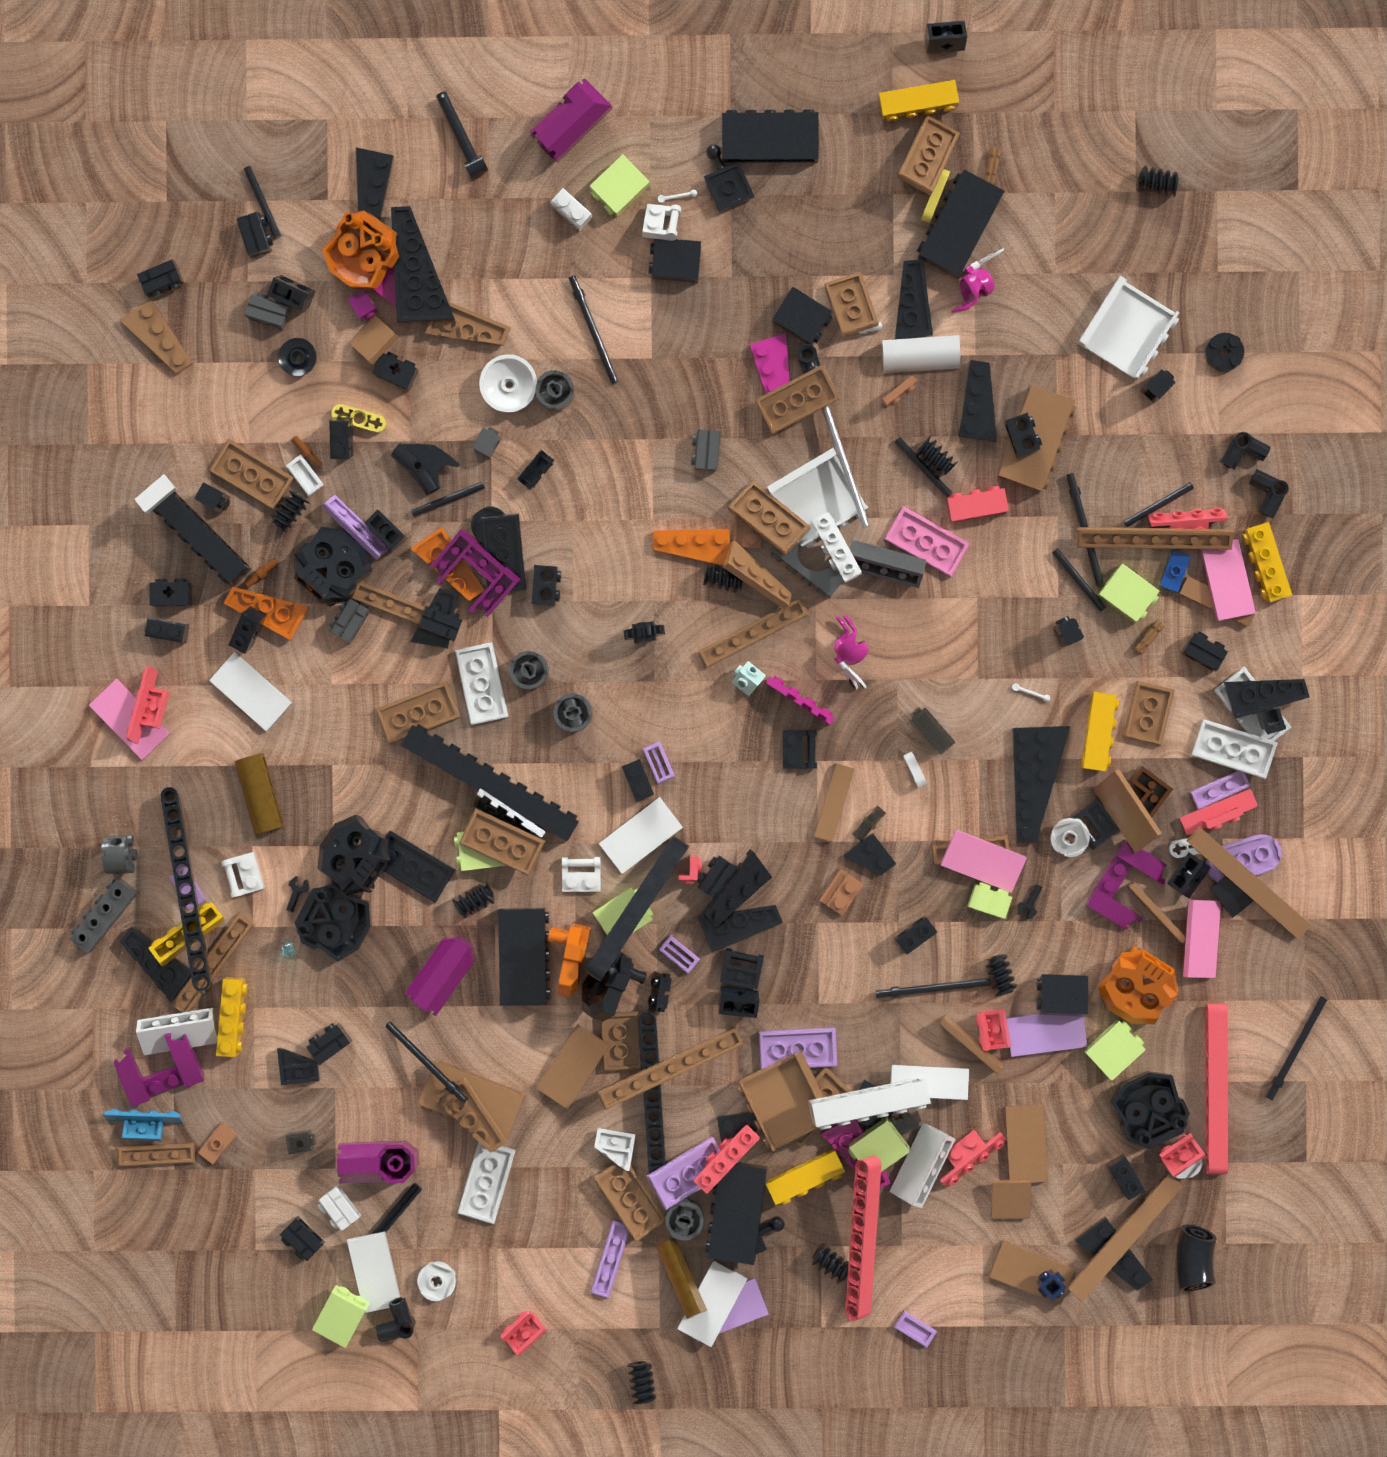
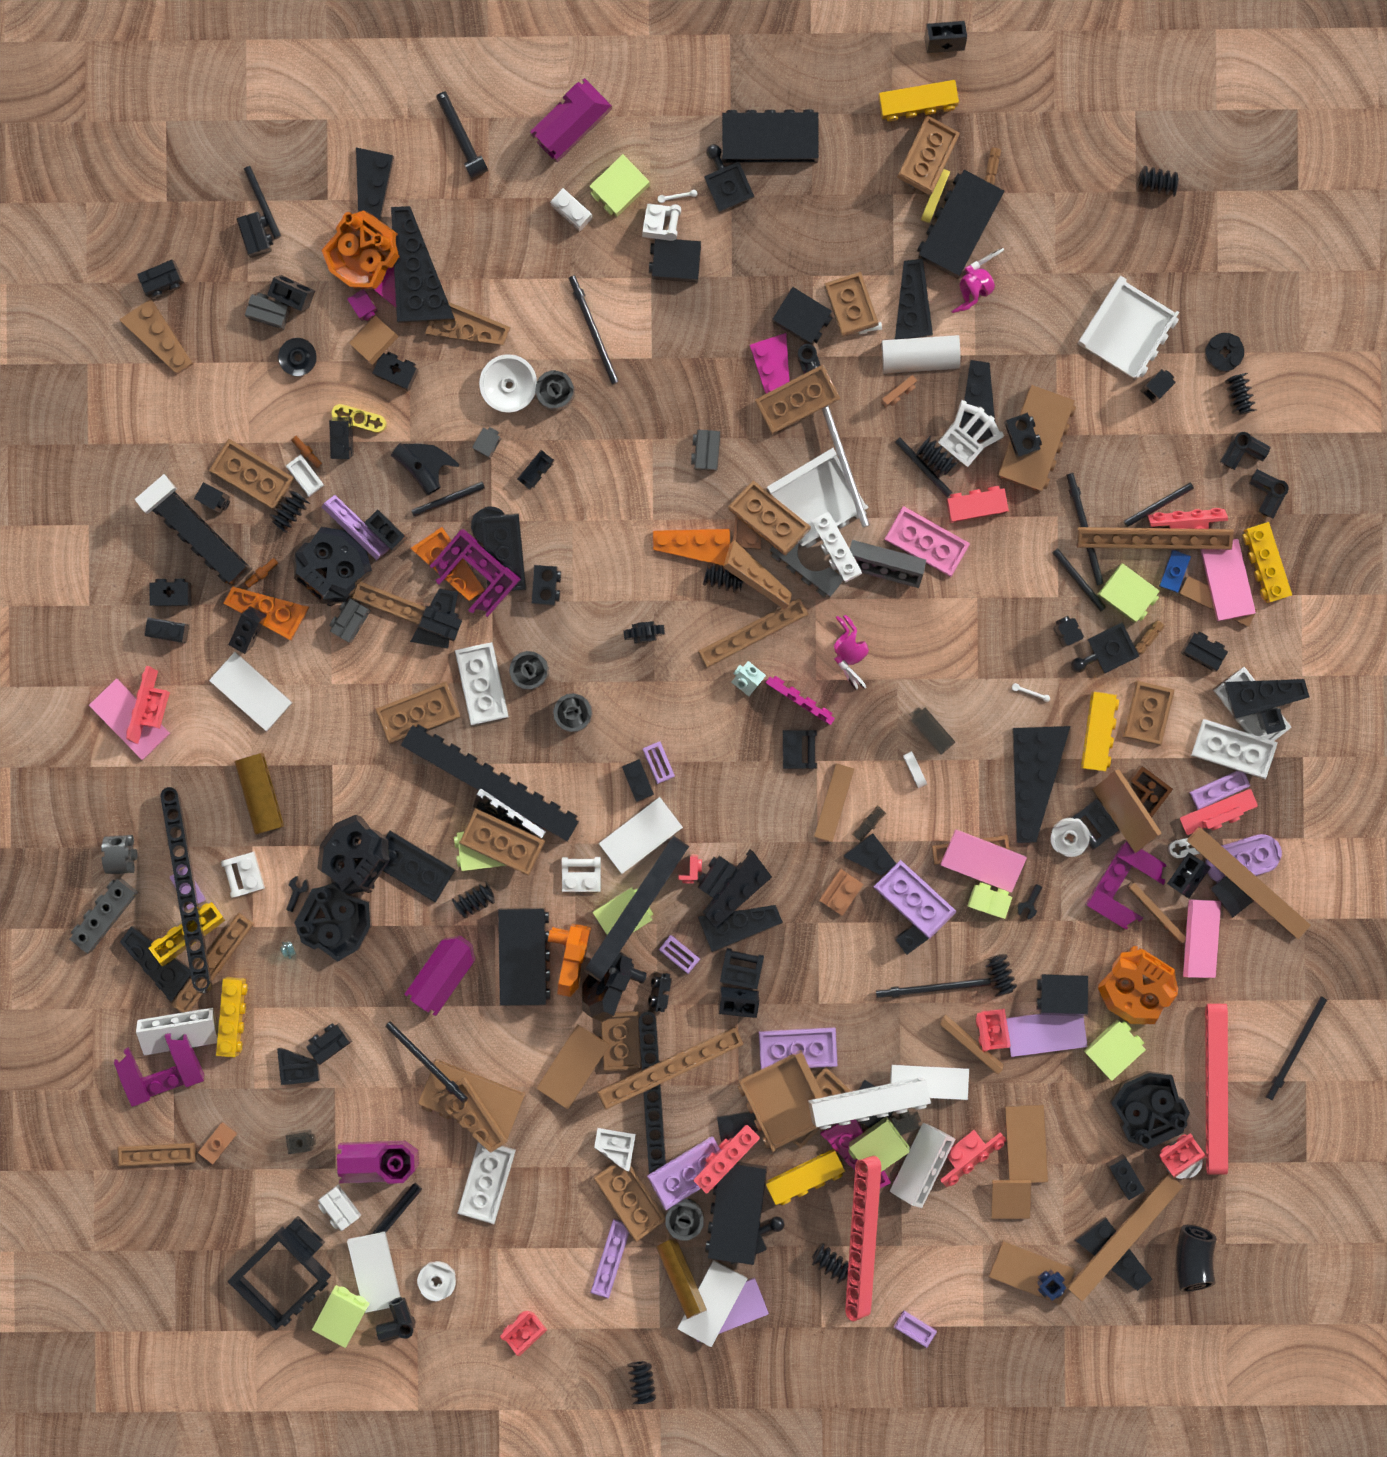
dark azure bracket [104,1109,183,1141] -> none
none -> black window [227,1226,331,1330]
none -> lavender tile [874,860,956,939]
none -> white plate [938,400,1004,467]
none -> black plate [1071,622,1140,674]
none -> black piece [1225,373,1257,415]

